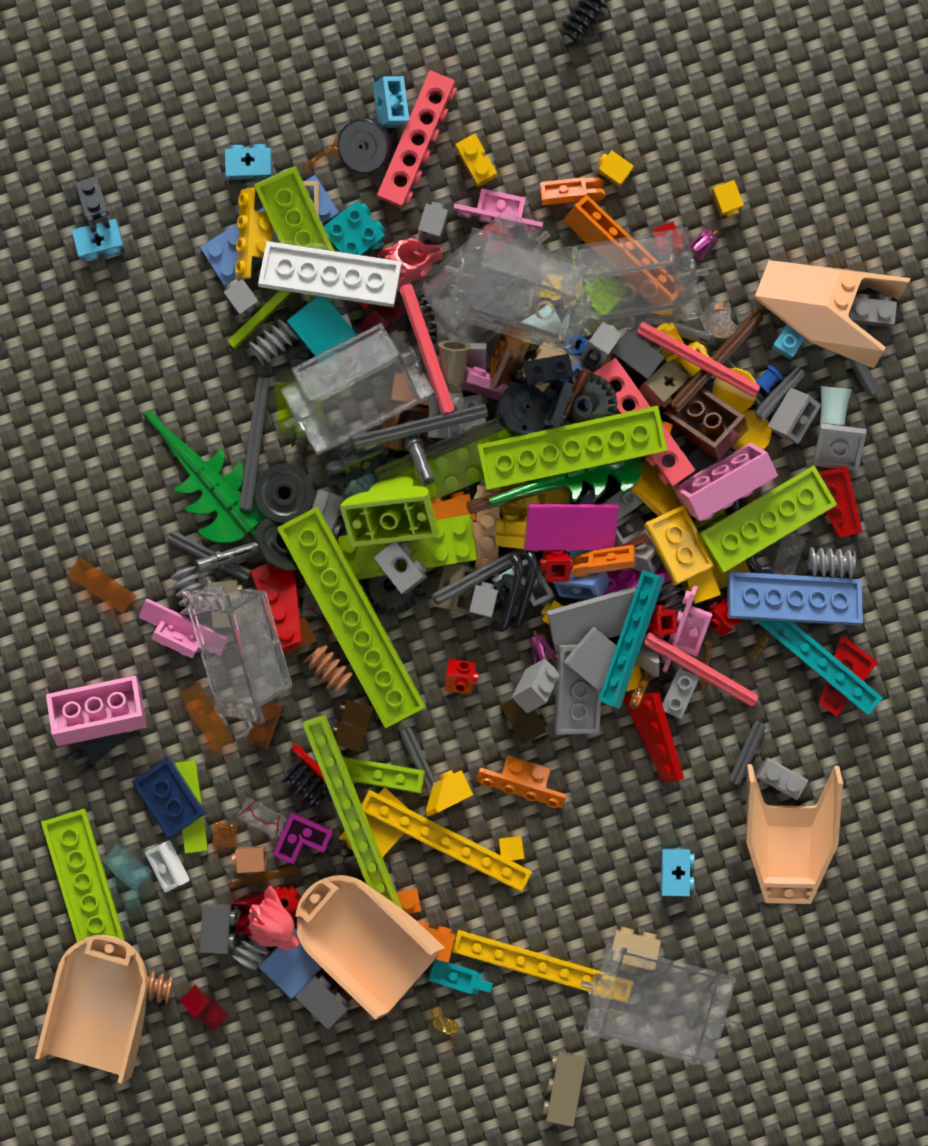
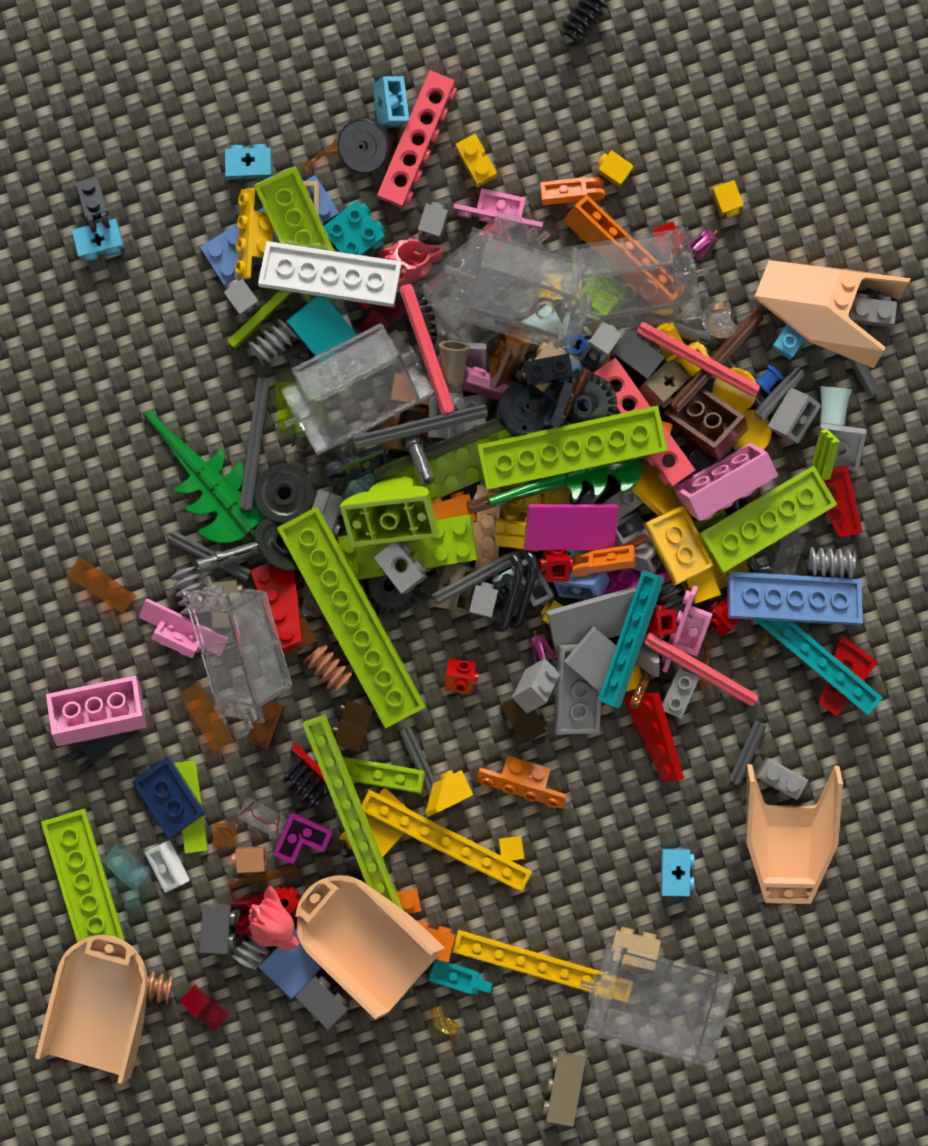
none -> lime tile [811,429,840,480]

